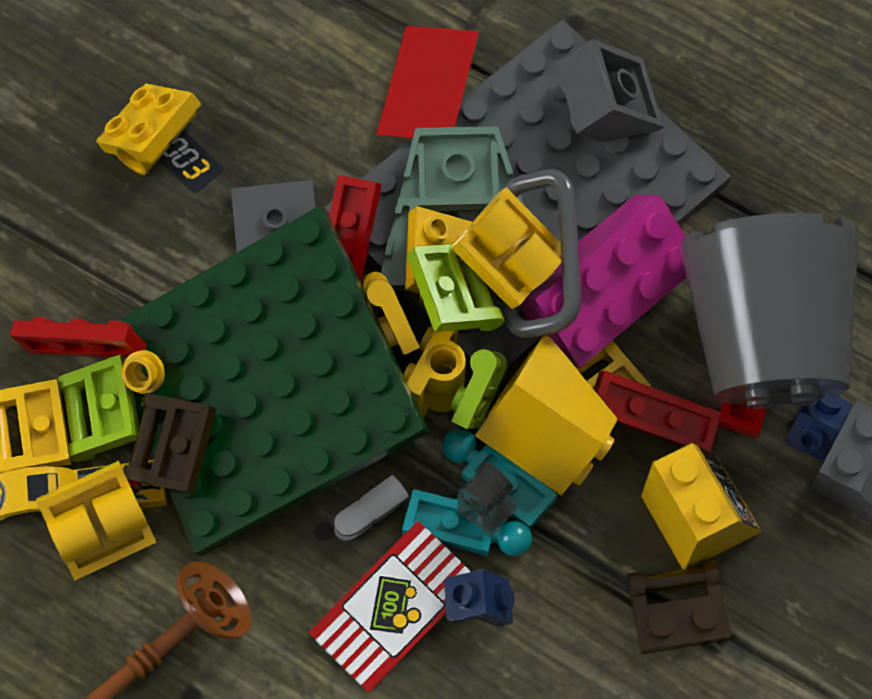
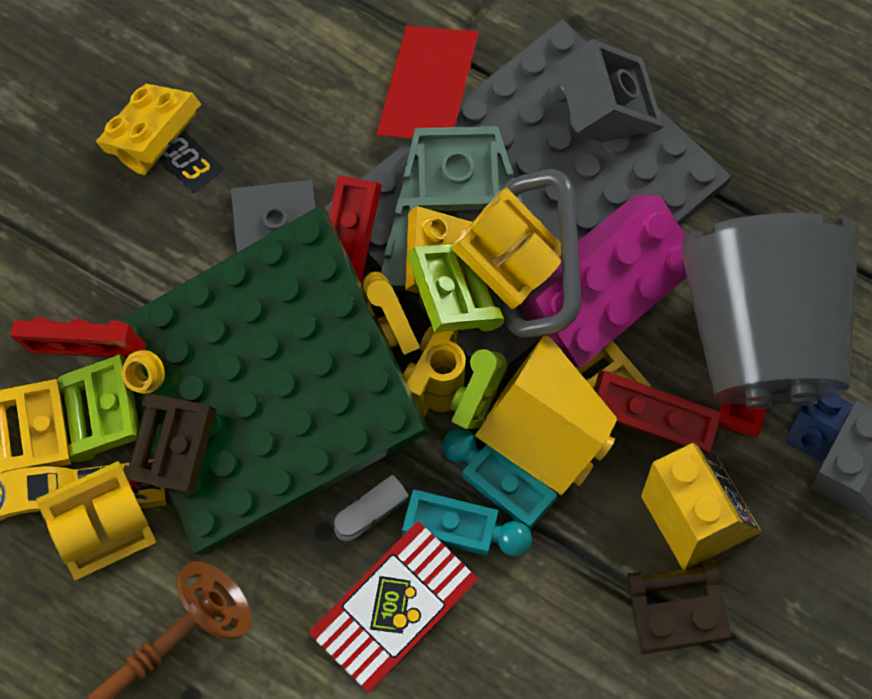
dark blue bracket [444,569,514,626] -> none
clear smoke leg [457,462,517,538] -> none

